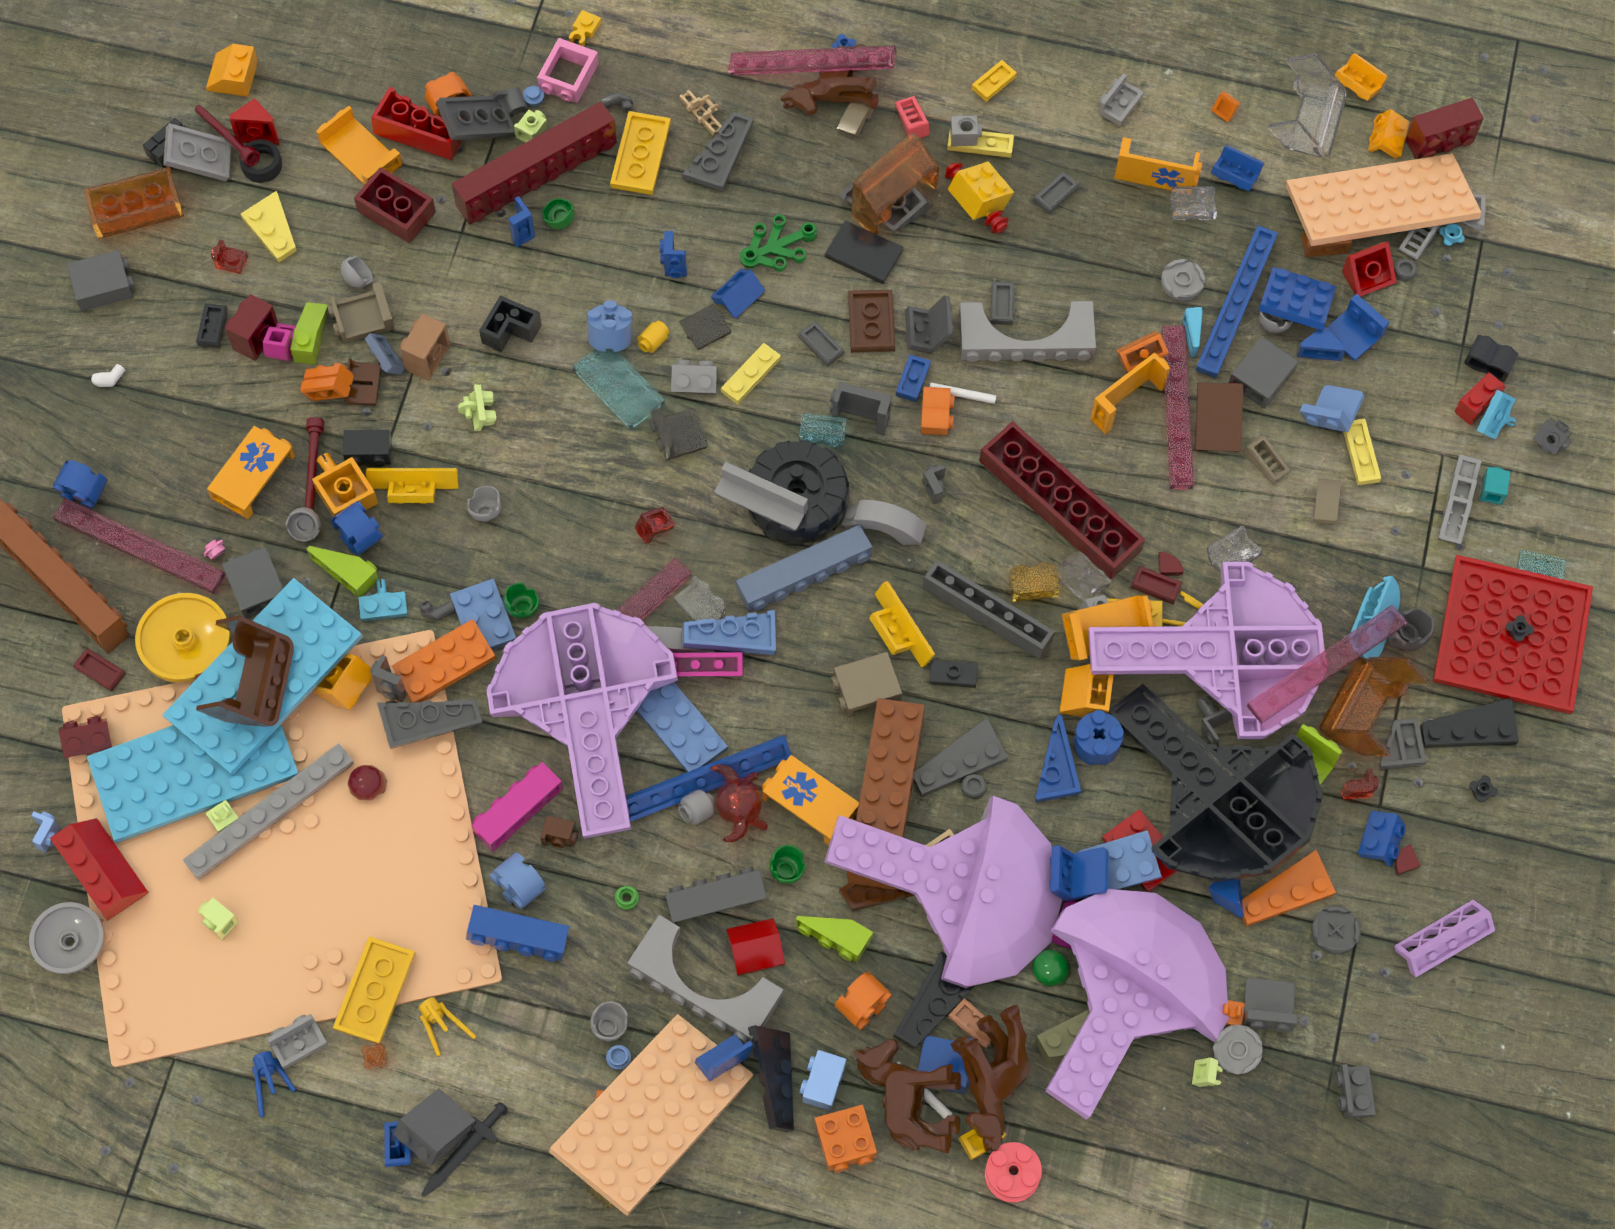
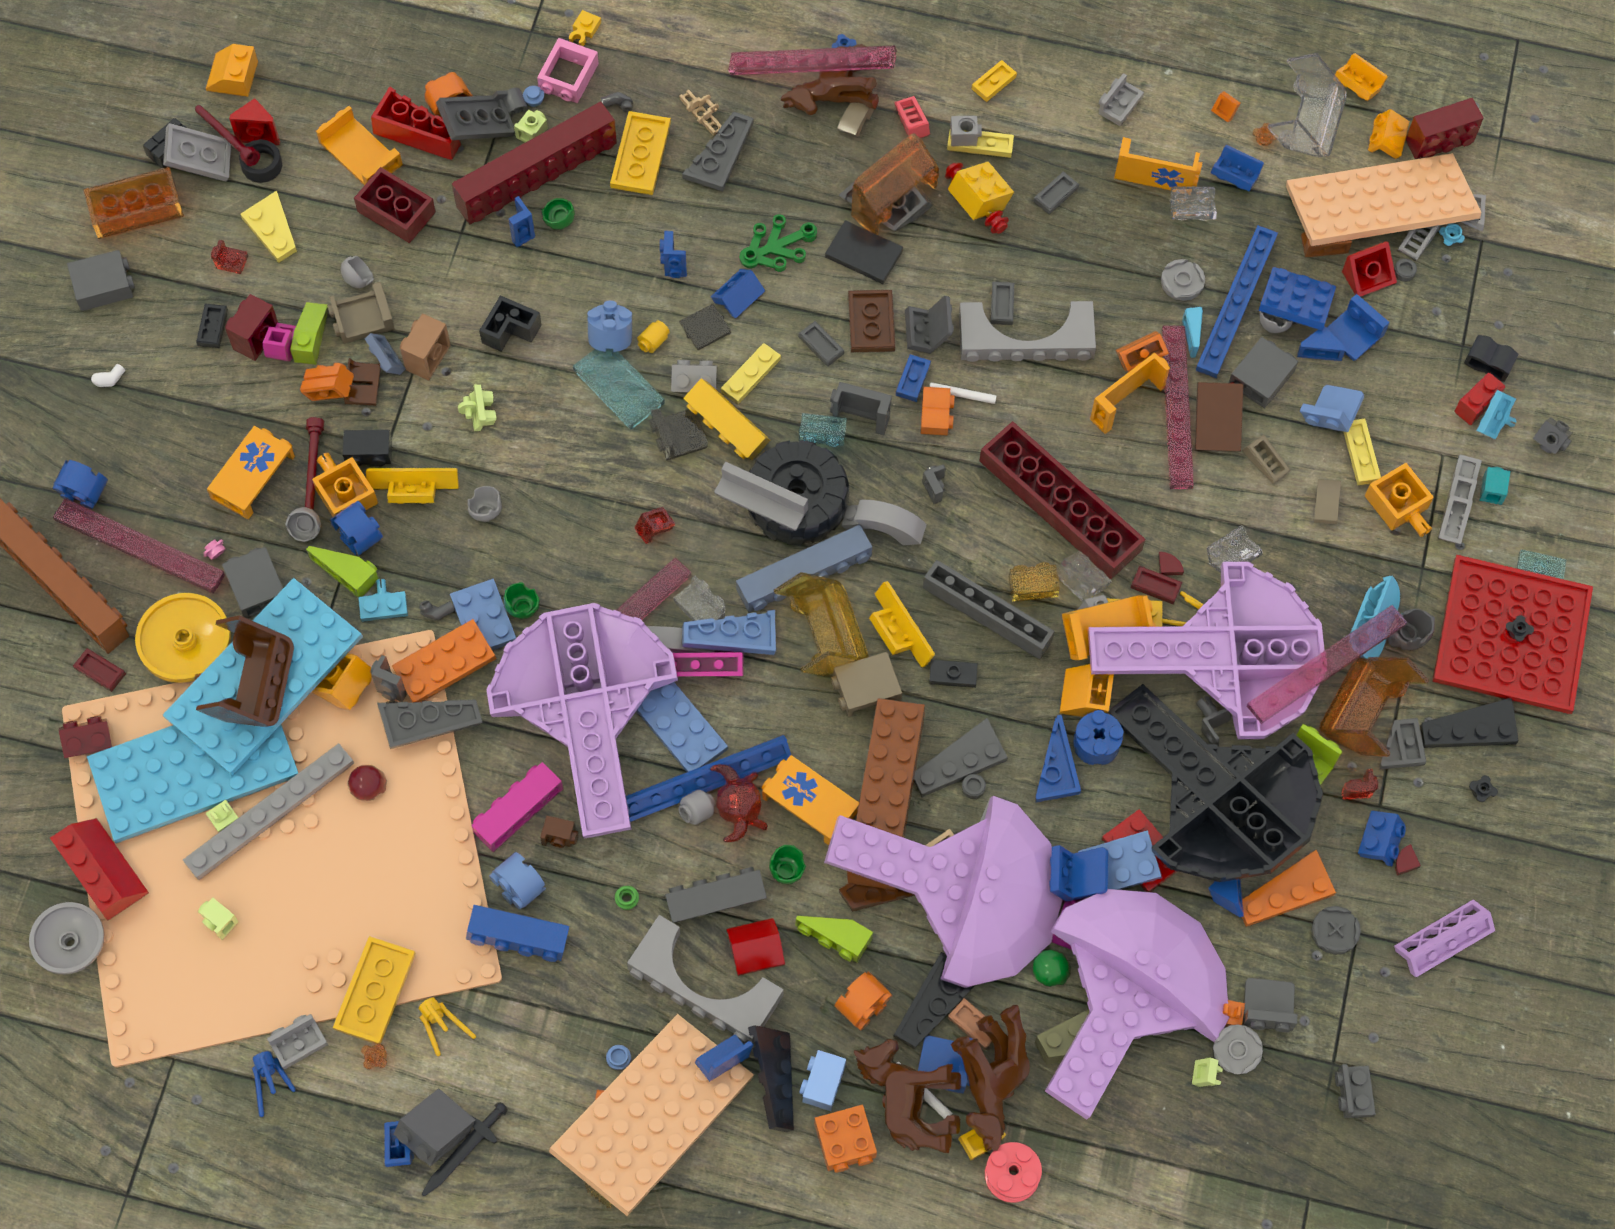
light blue bracket [31,811,60,852] -> none
light grey hair [590,1001,628,1042] -> none
none -> yellow brick [683,378,771,460]
none -> clear yellow windscreen [774,572,869,676]
none -> clear orange plate [1253,123,1279,146]
none -> light orange brick [1365,463,1434,537]

